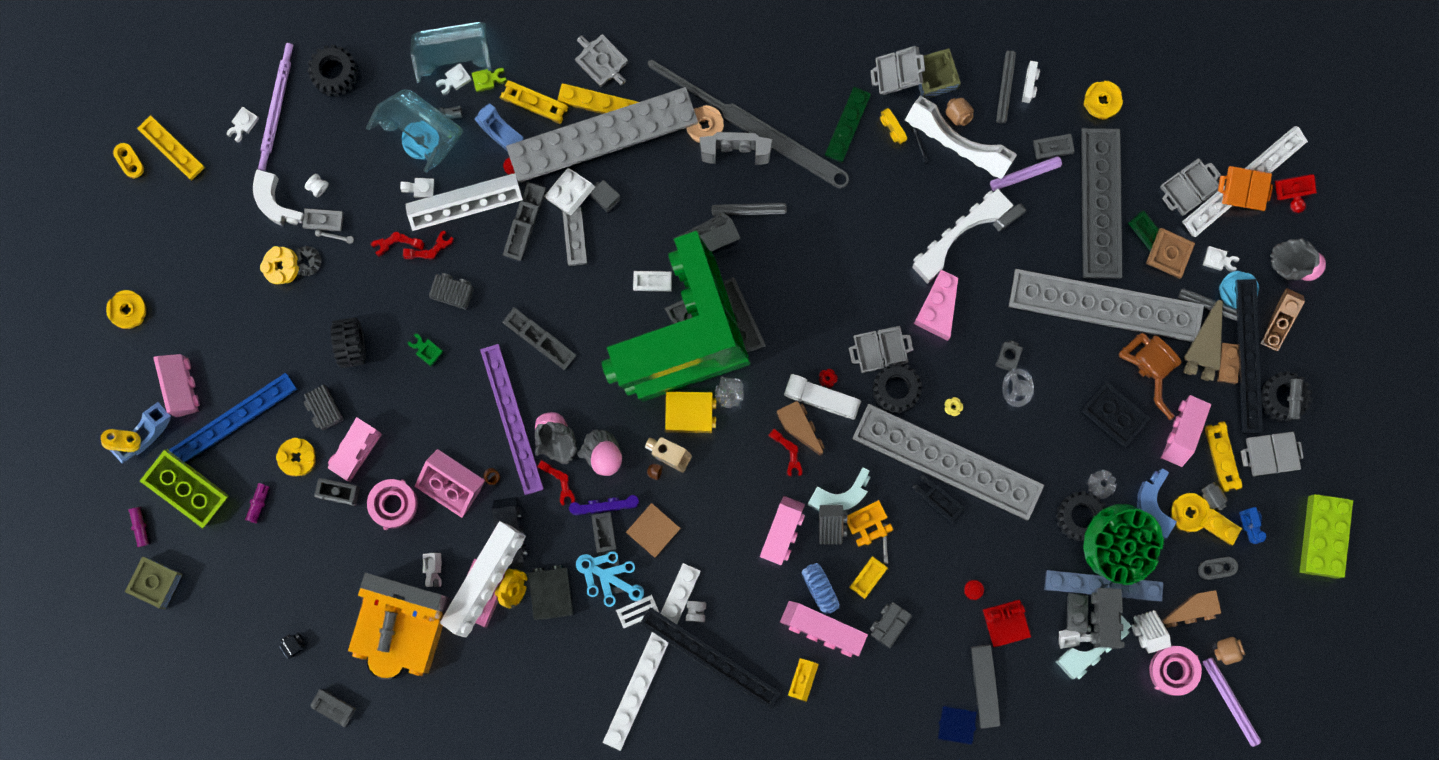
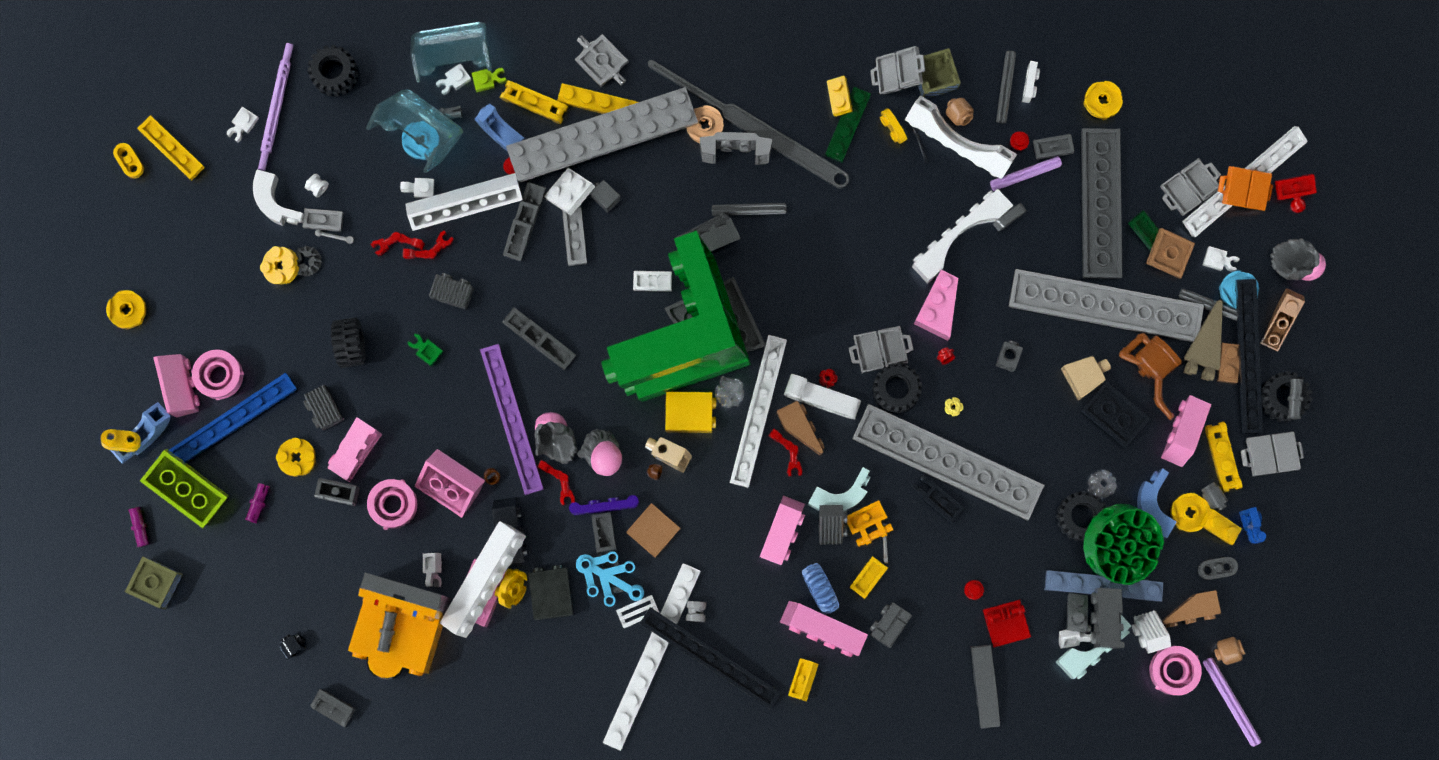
clear blue piece [938,707,977,744] -> none
clear piece [1002,369,1034,407] -> none
lime brick [1299,494,1353,579] -> none
none -> bright pink piece [191,350,245,400]
none -> white plate [730,335,787,488]
none -> yellow plate [827,76,853,117]
none -> red plate [937,347,955,364]
none -> red plate [1010,132,1029,151]
none -> tan torso [1061,356,1111,401]

